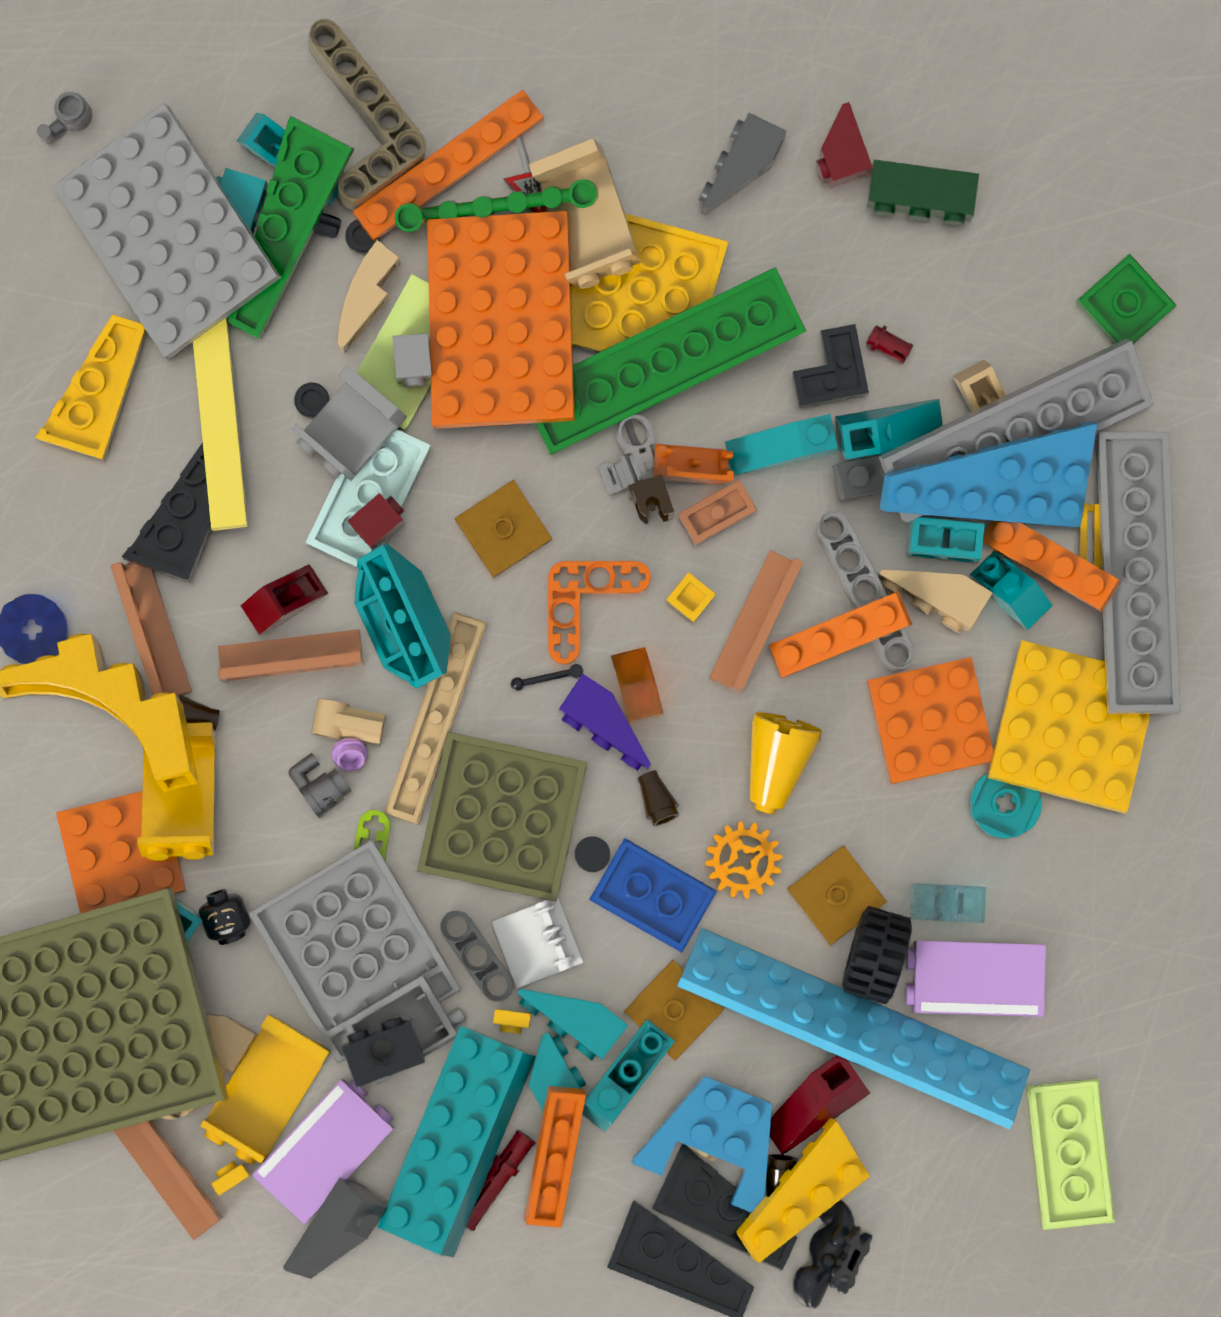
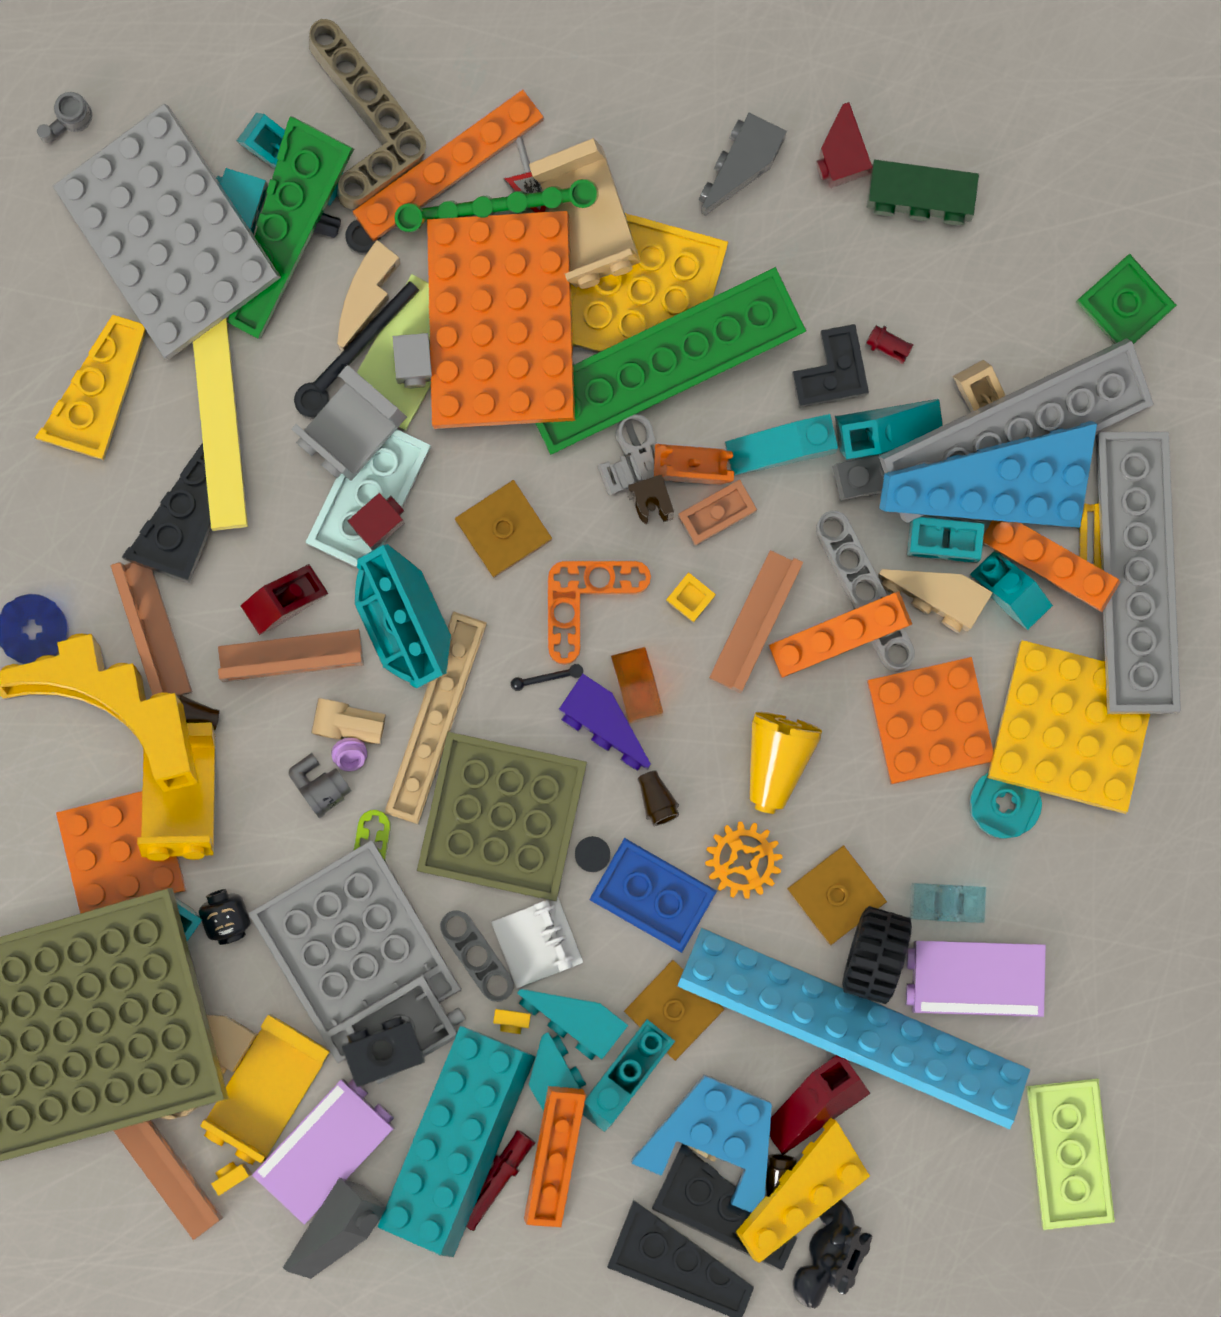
none -> black bar [313,281,420,393]

